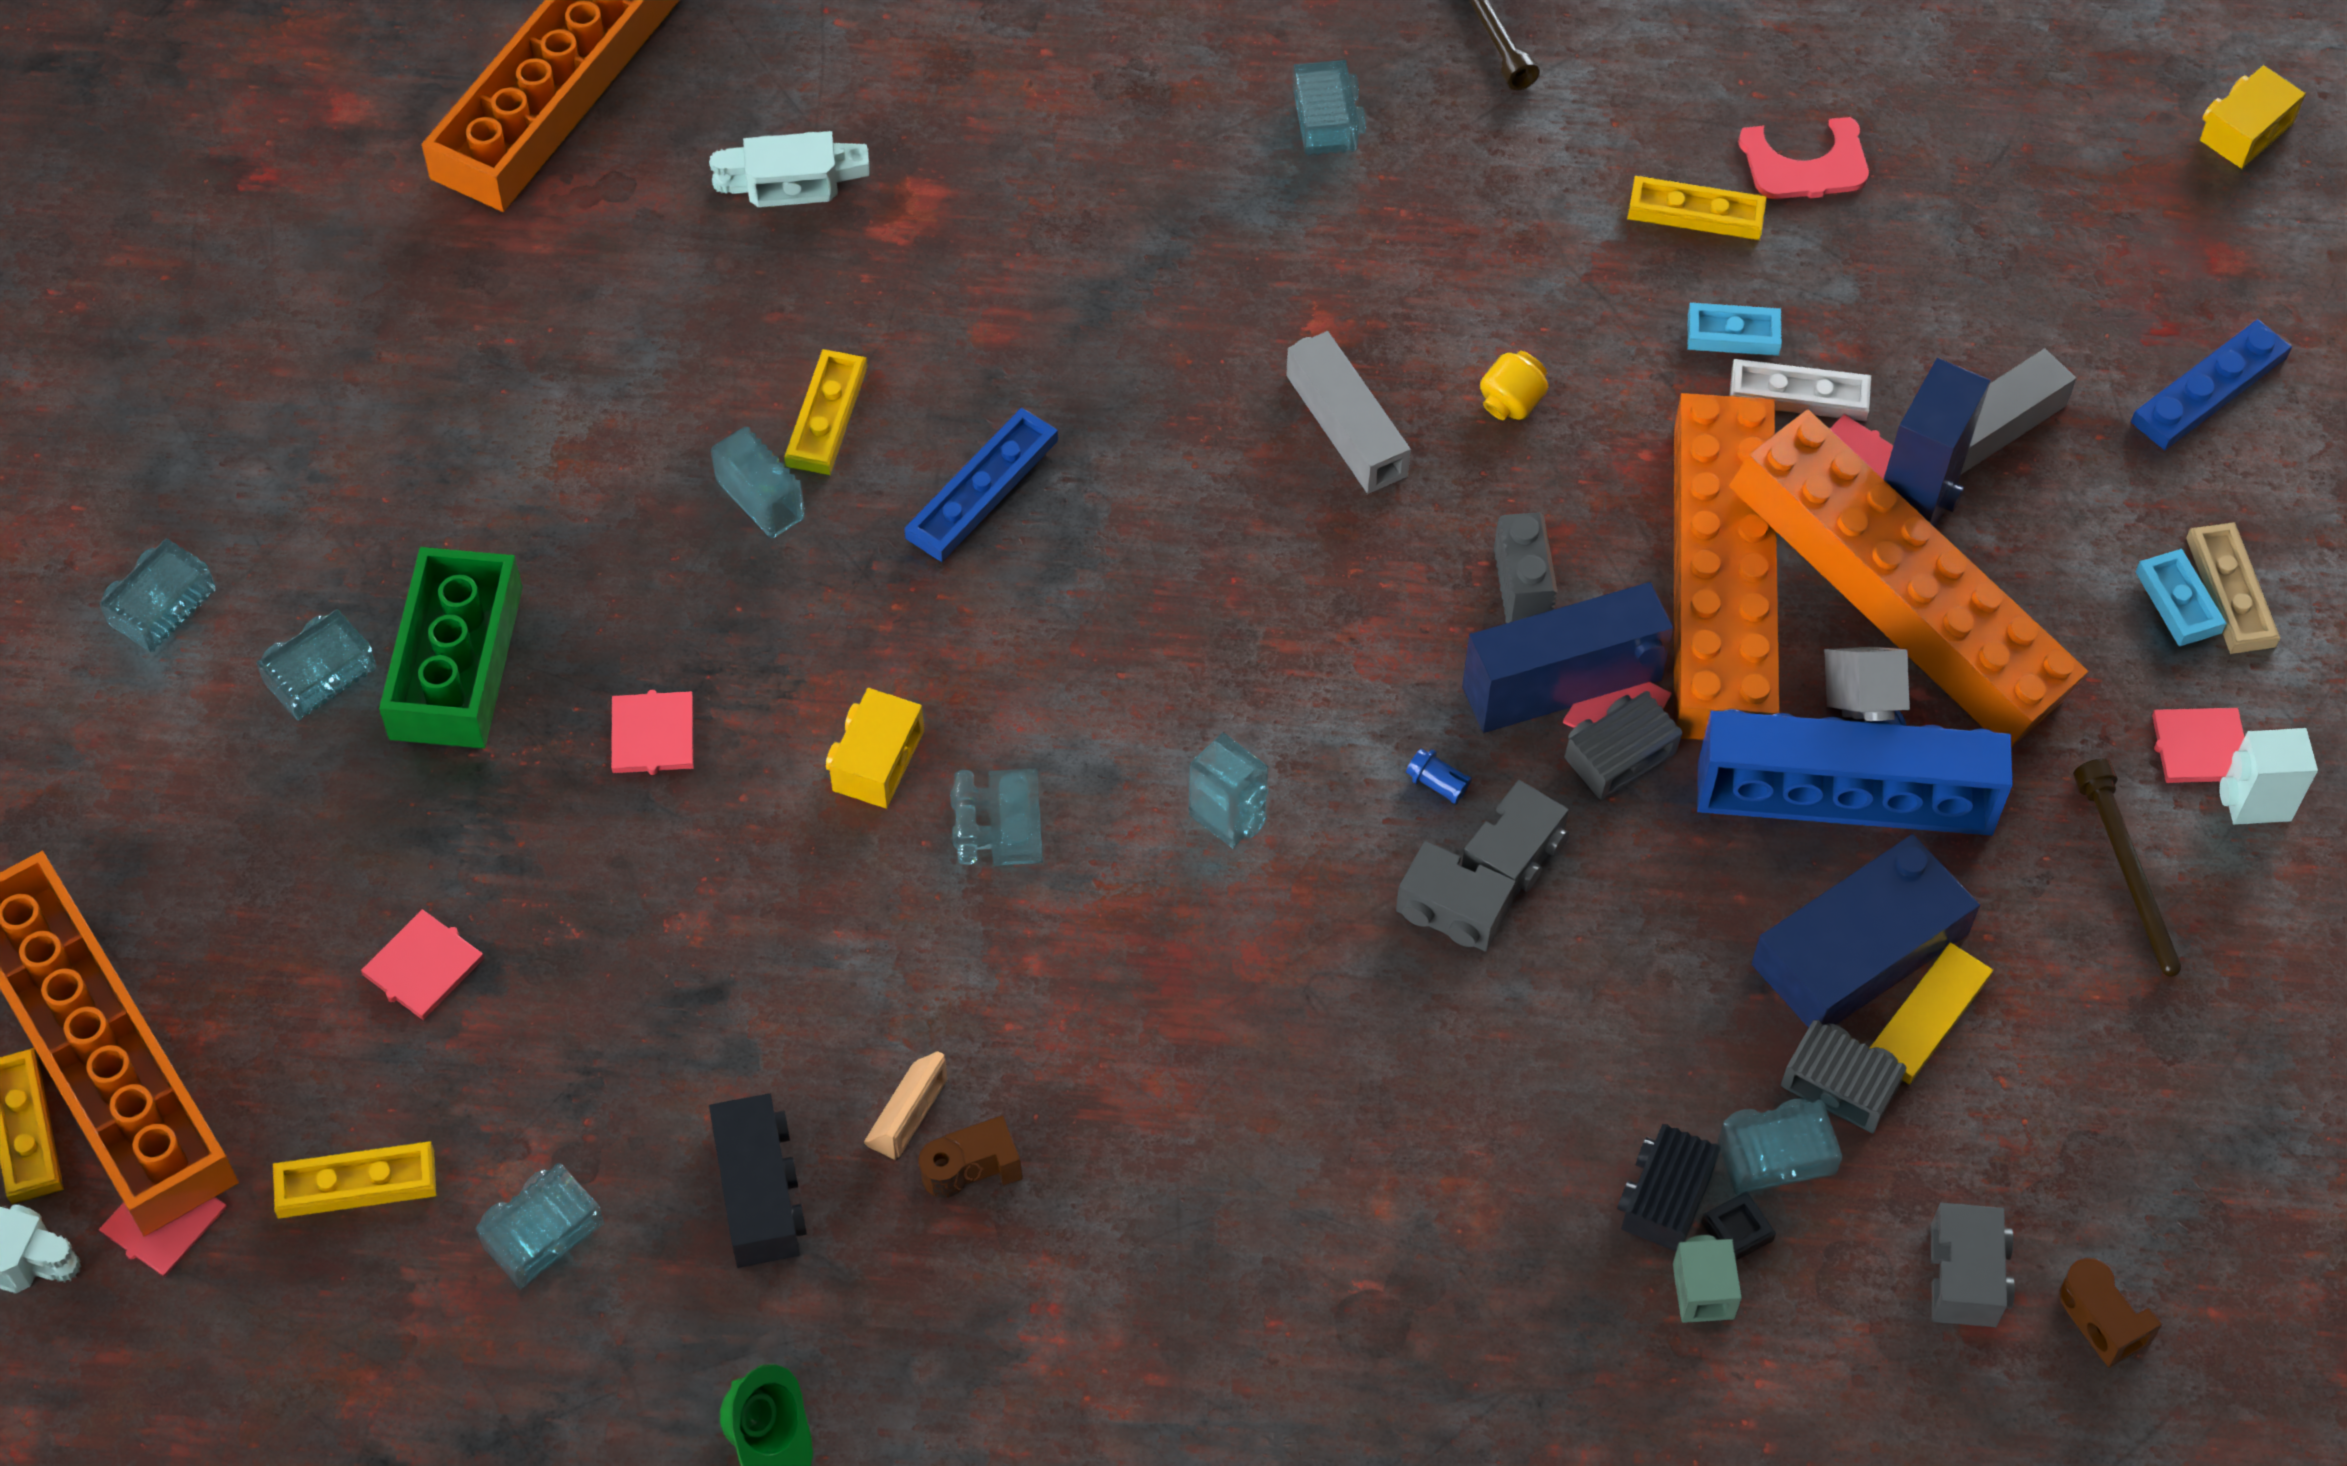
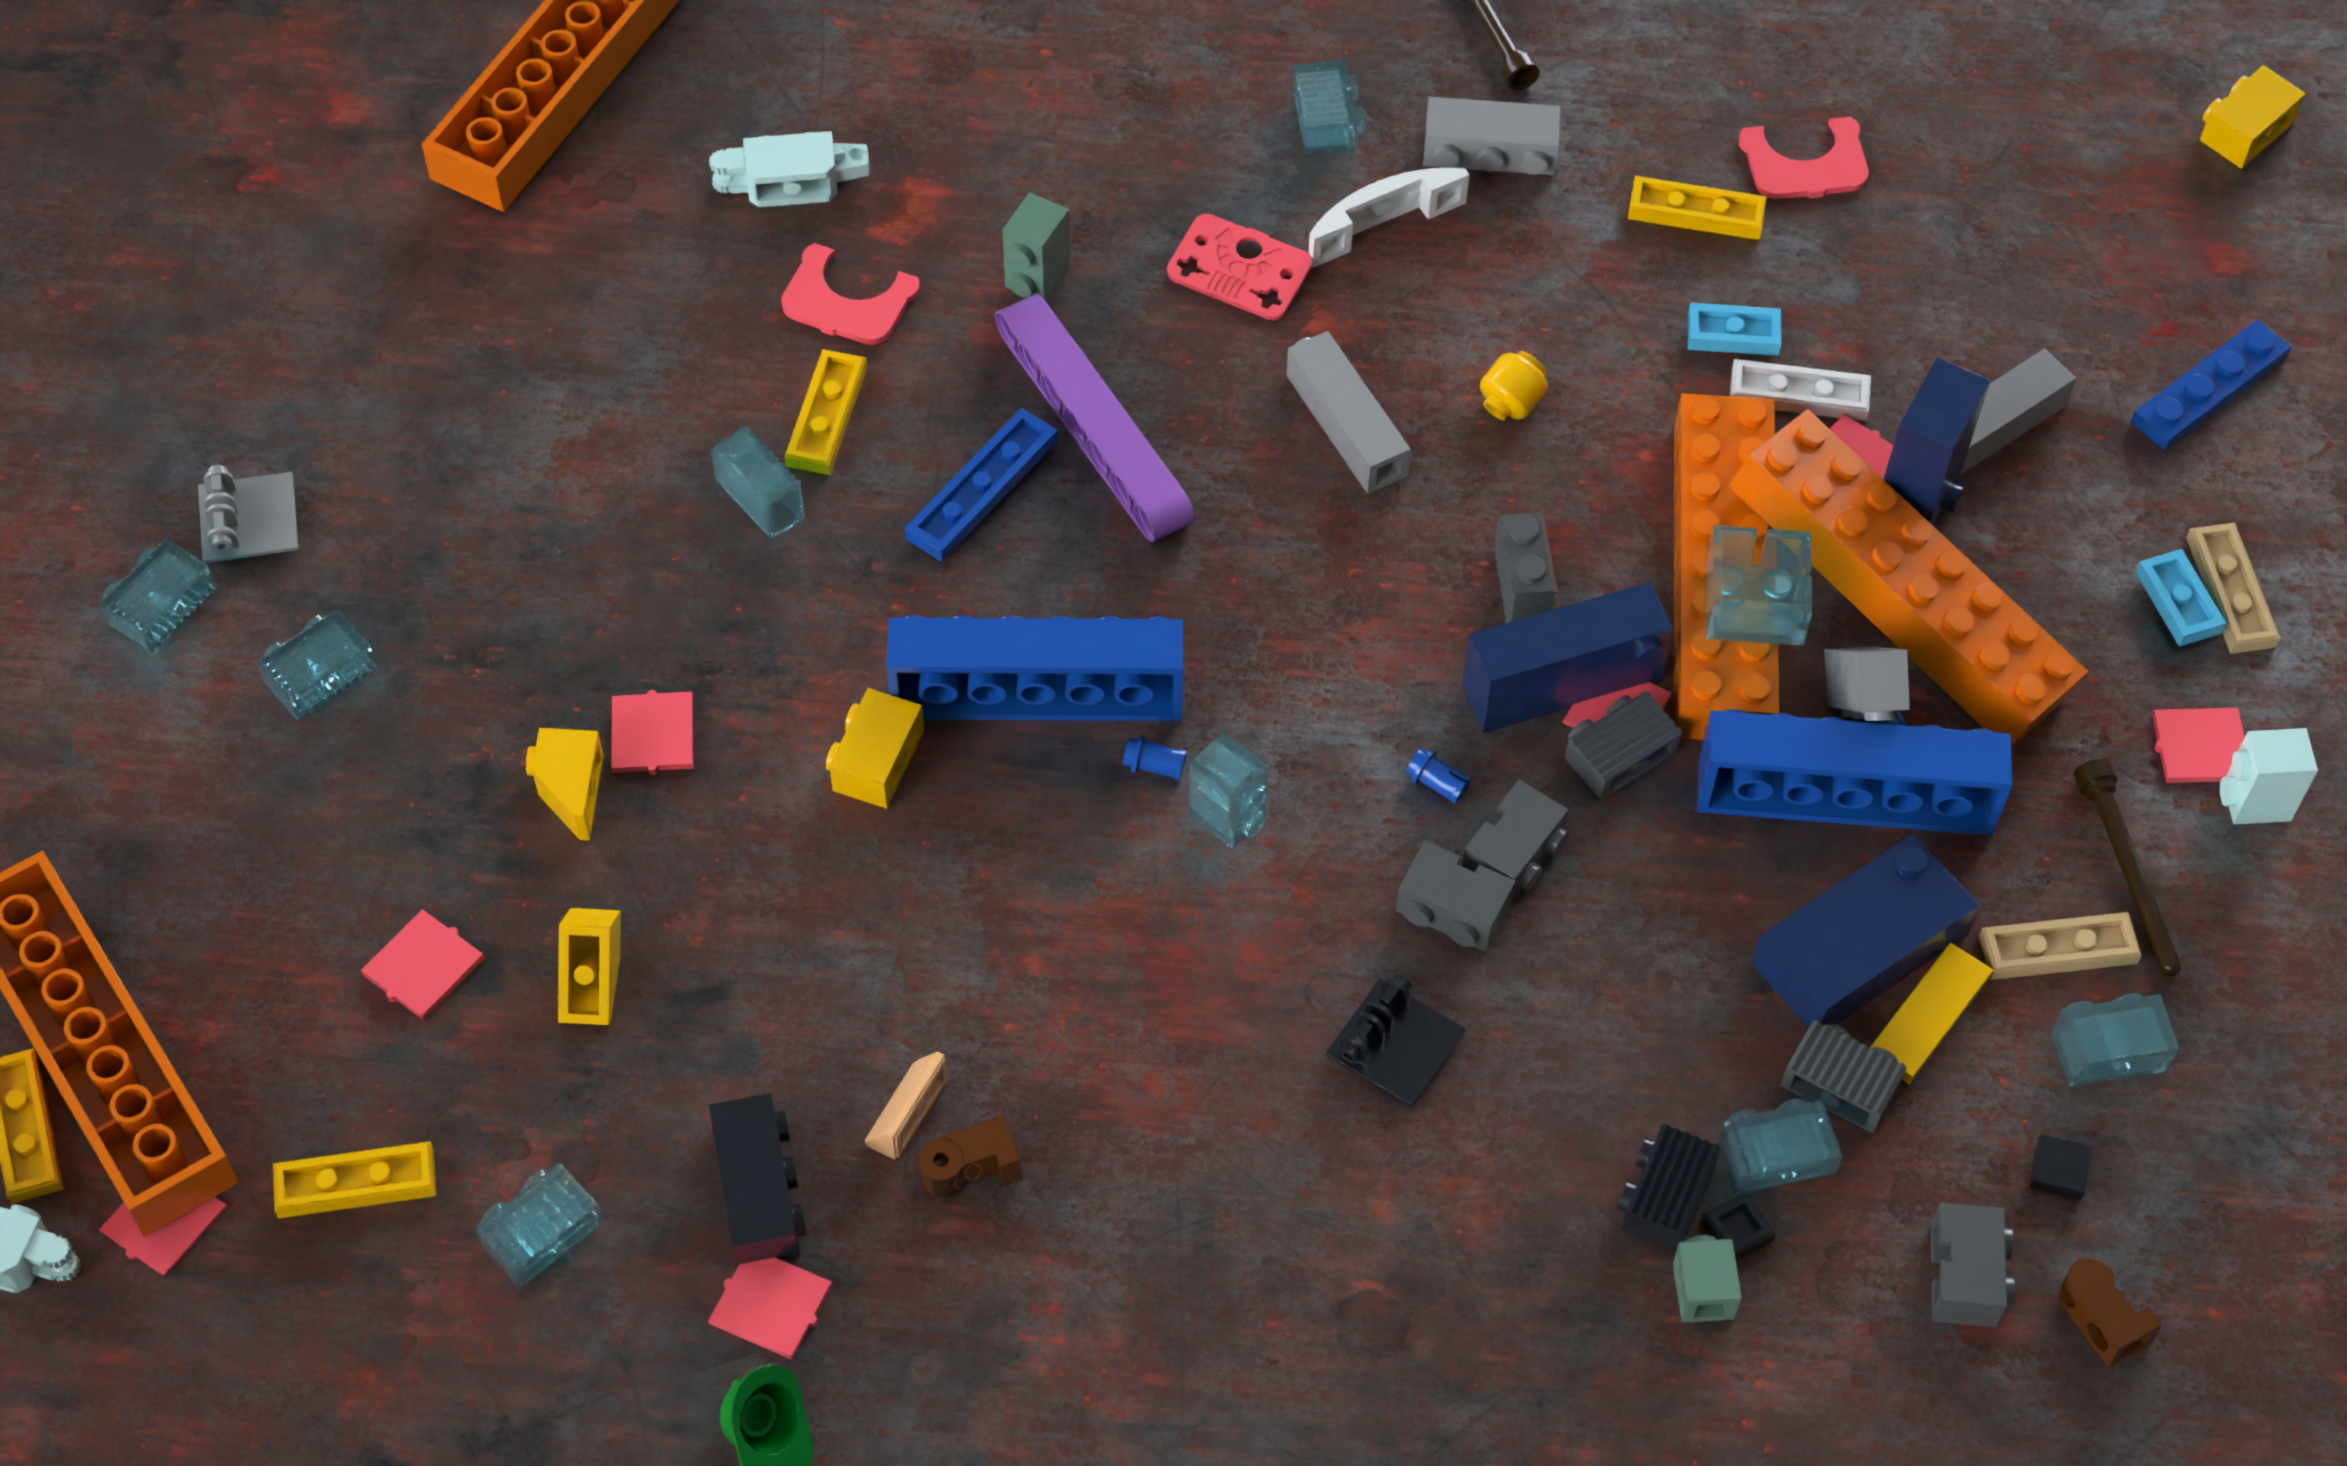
green brick [379,547,523,749] -> none
clear light blue plate [950,768,1043,866] -> none
none -> light grey hinge [198,465,299,563]
none -> yellow slope [526,728,604,841]
none -> yellow slope [558,908,621,1025]
none -> coral piece [708,1257,832,1360]
none -> coral piece [781,243,920,345]
none -> blue brick [886,615,1183,721]
none -> medium lavender beam [995,293,1195,543]
none -> sand green brick [1002,192,1070,301]
none -> blue pin [1123,735,1187,781]
none -> coral axle [1167,214,1312,320]
none -> white slope [1309,168,1470,268]
none -> black hinge [1325,974,1466,1107]
none -> light grey brick [1423,97,1560,175]
none -> clear light blue piece [1705,525,1812,646]
none -> tan tile [1979,912,2141,980]
none -> black tile [2029,1134,2092,1200]
none -> clear light blue brick [2051,993,2179,1087]

